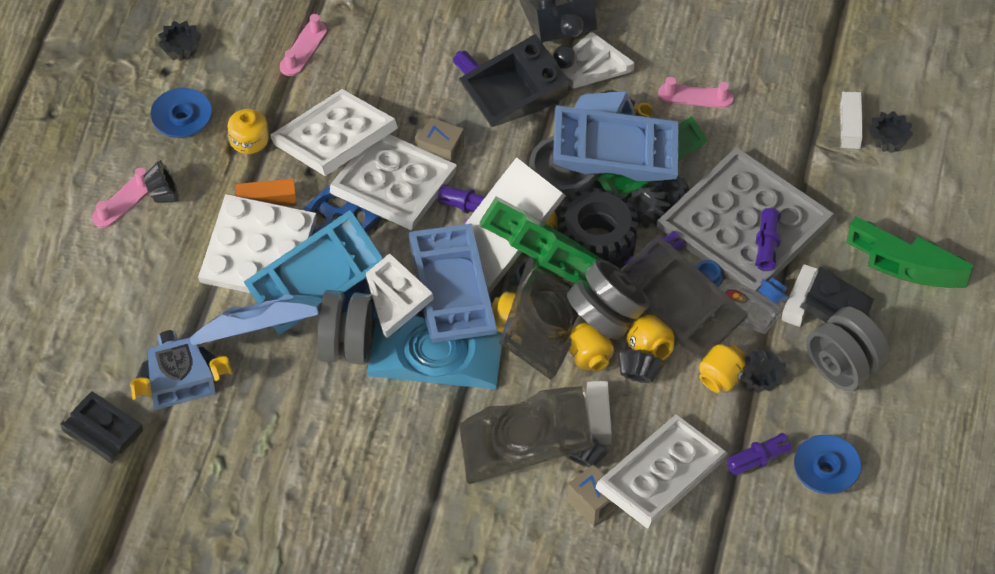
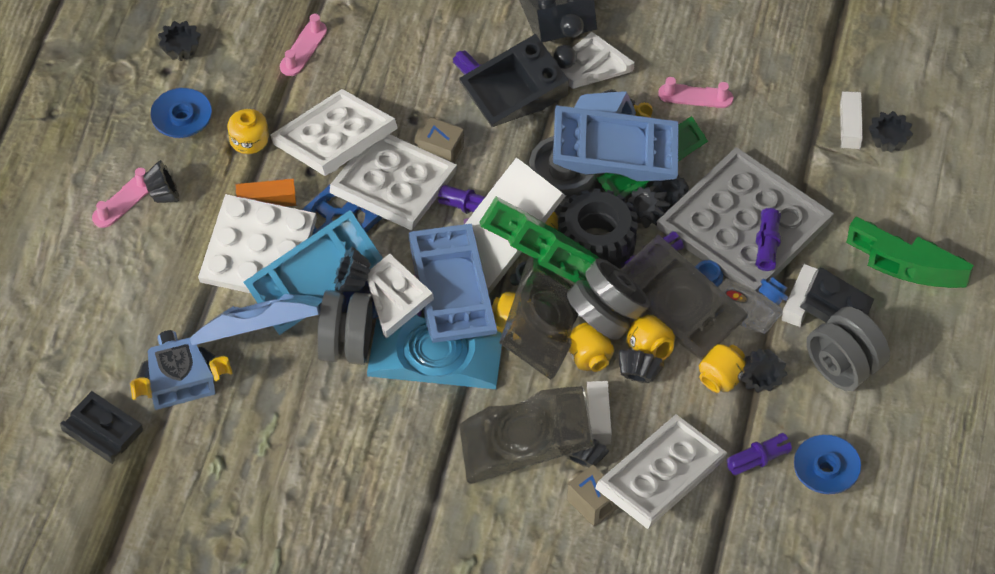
none -> black piece [334,247,371,292]

